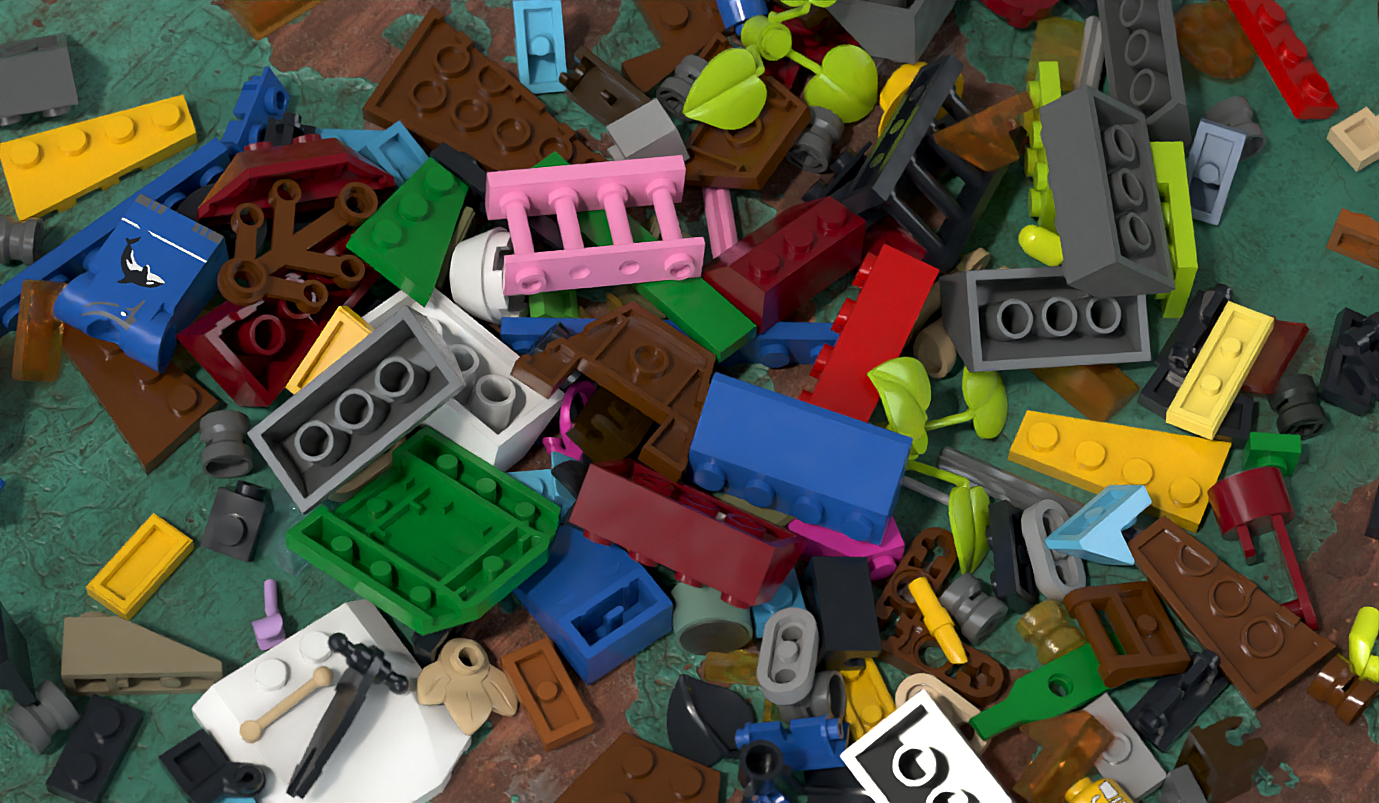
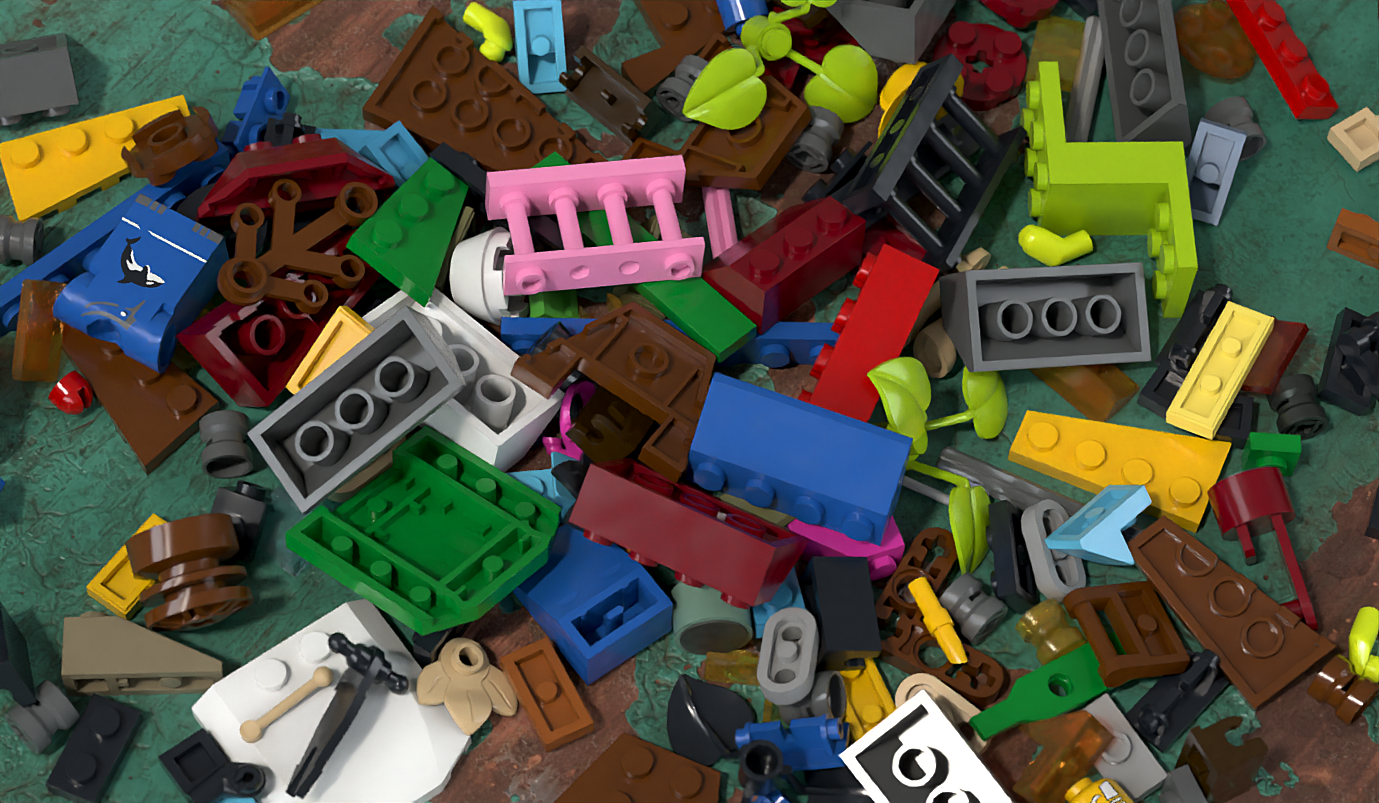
lavender hand [252,579,286,651] -> none
light grey brick [606,98,690,161] -> none
clear orange slope [932,90,1035,171] -> none
dark grey slope [1039,84,1176,298] -> none
none -> red hinge [48,370,93,415]
none -> reddish brown plate [121,106,219,186]
none -> reddish brown wheel [125,513,254,632]
none -> neon yellow arm [463,2,513,62]
none -> dark red plate [932,21,1027,111]

